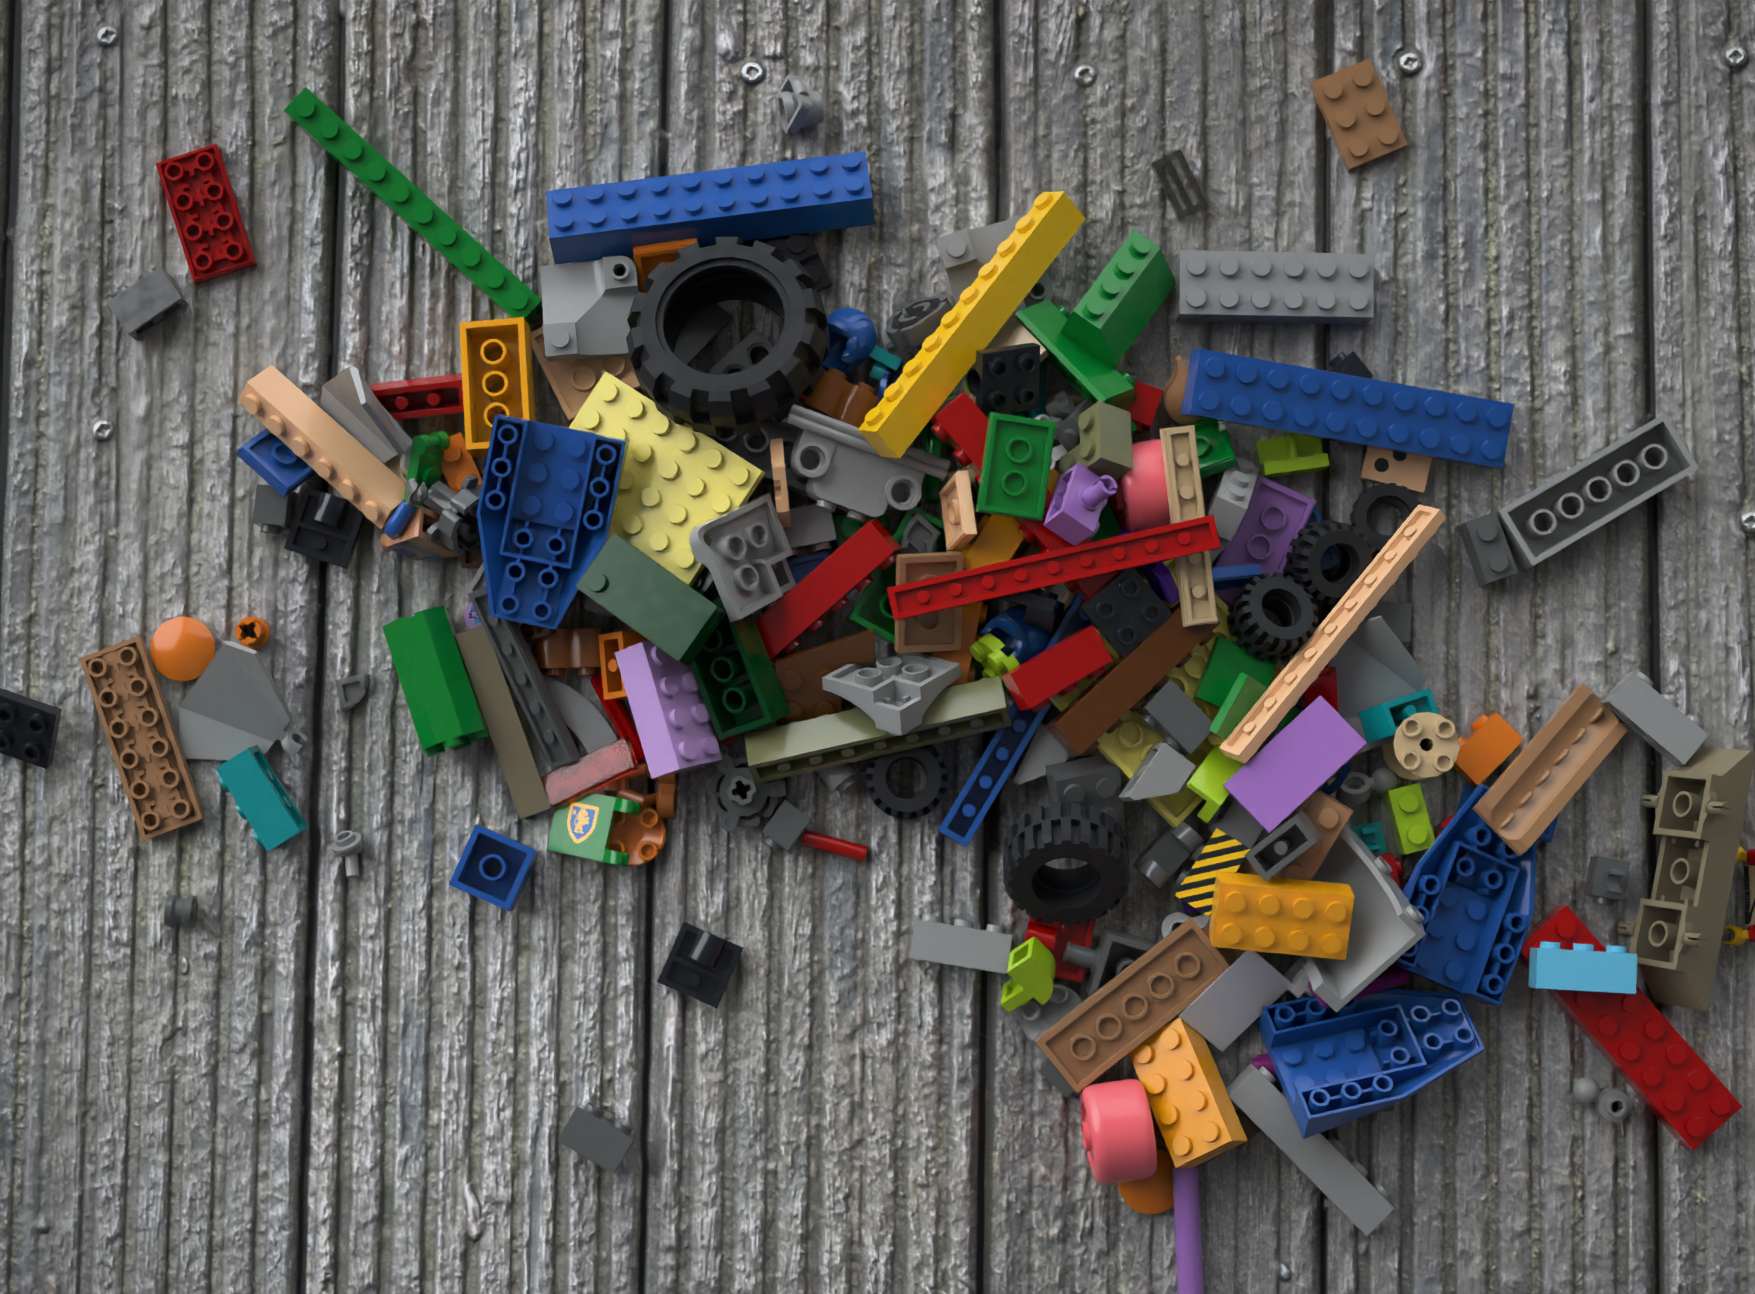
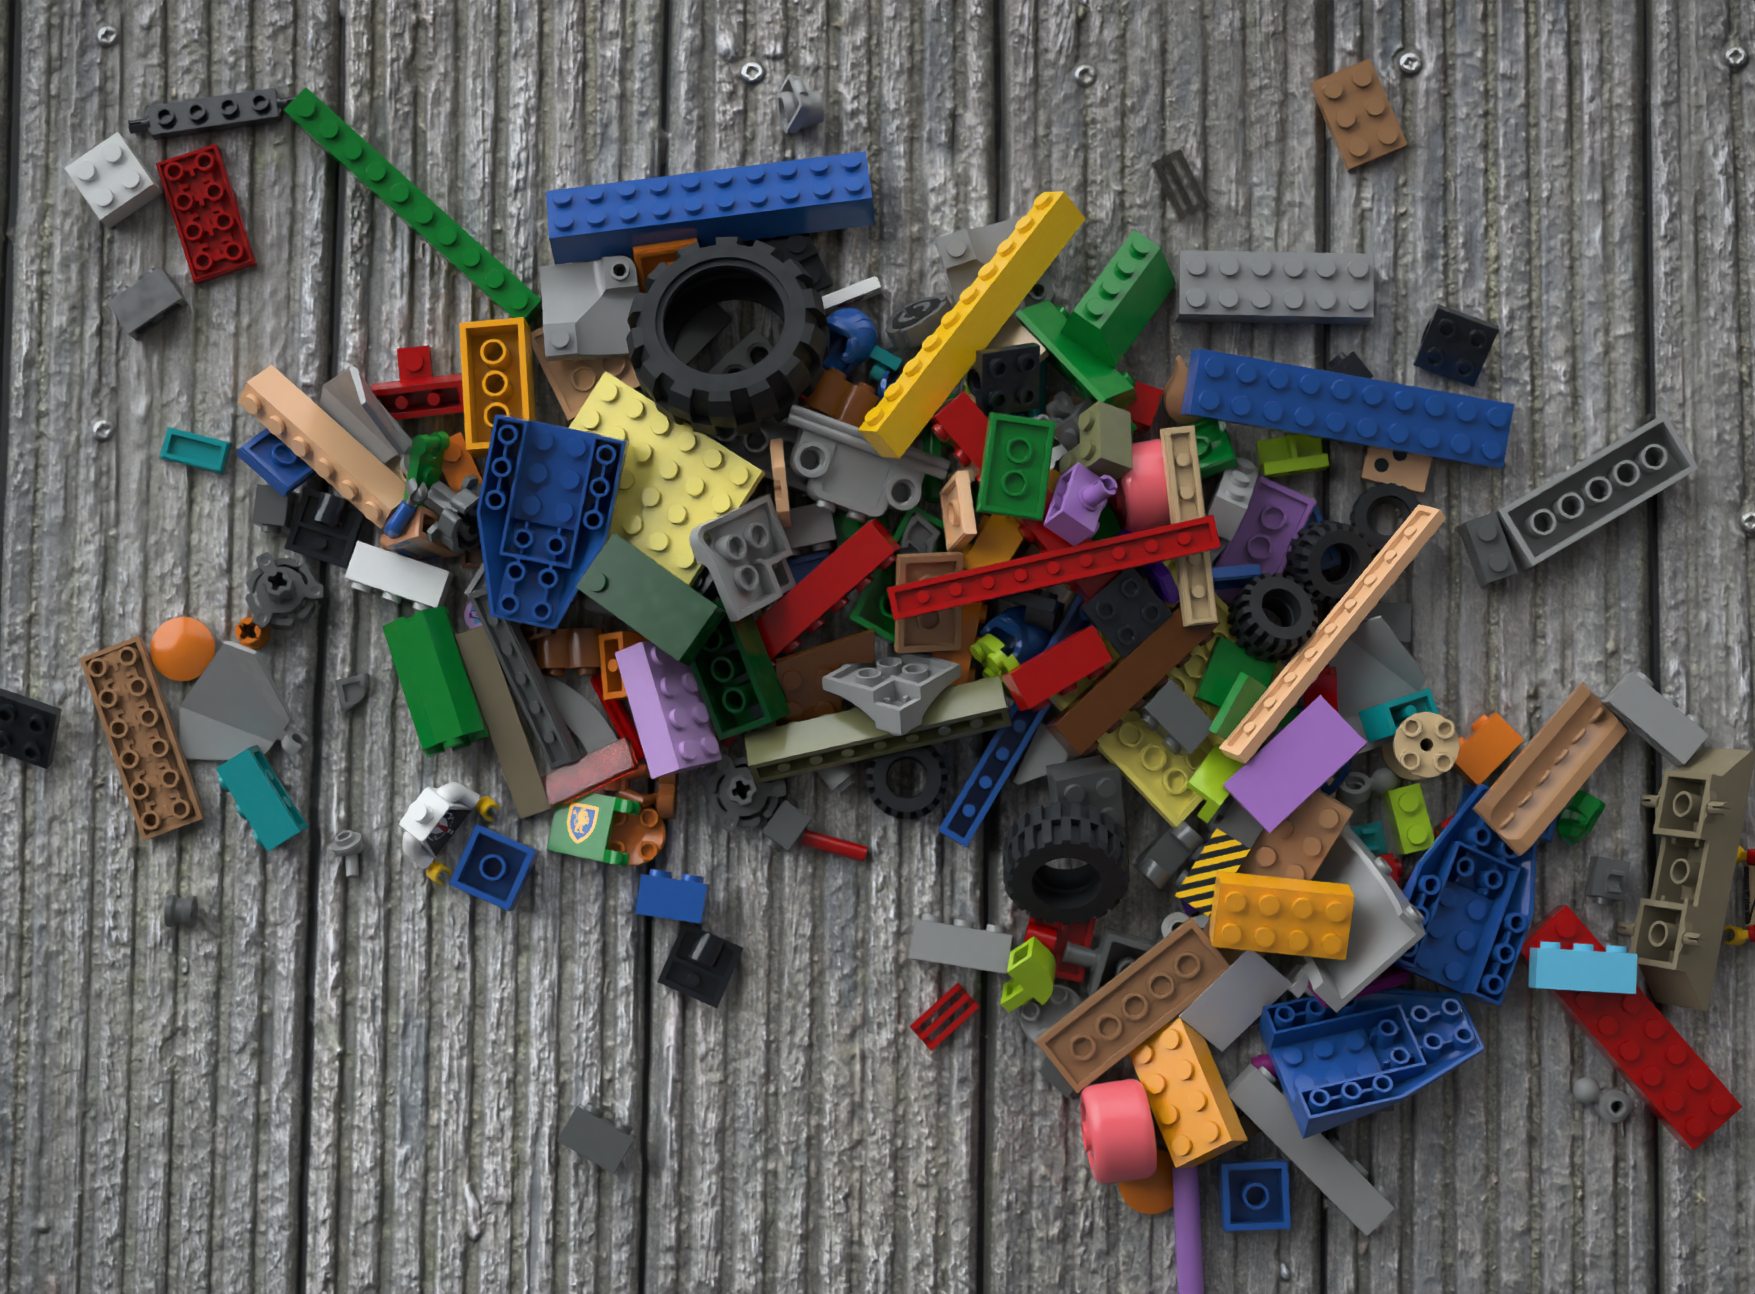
light grey slope [1118,743,1195,801] -> none
dark grey brick [1244,810,1323,881] -> none
none -> white brick [64,132,163,228]
none -> black plate [128,87,296,140]
none -> teal tile [159,427,232,475]
none -> dark grey piece [245,552,324,631]
none -> white brick [345,541,454,611]
none -> red plate [397,345,433,380]
none -> white torso [399,782,500,885]
none -> blue brick [635,869,710,924]
none -> white tile [822,276,881,315]
none -> red tile [909,982,979,1051]
none -> blue brick [1217,1158,1291,1231]
none -> black plate [1413,304,1499,387]
none -> green rock [1556,790,1606,845]

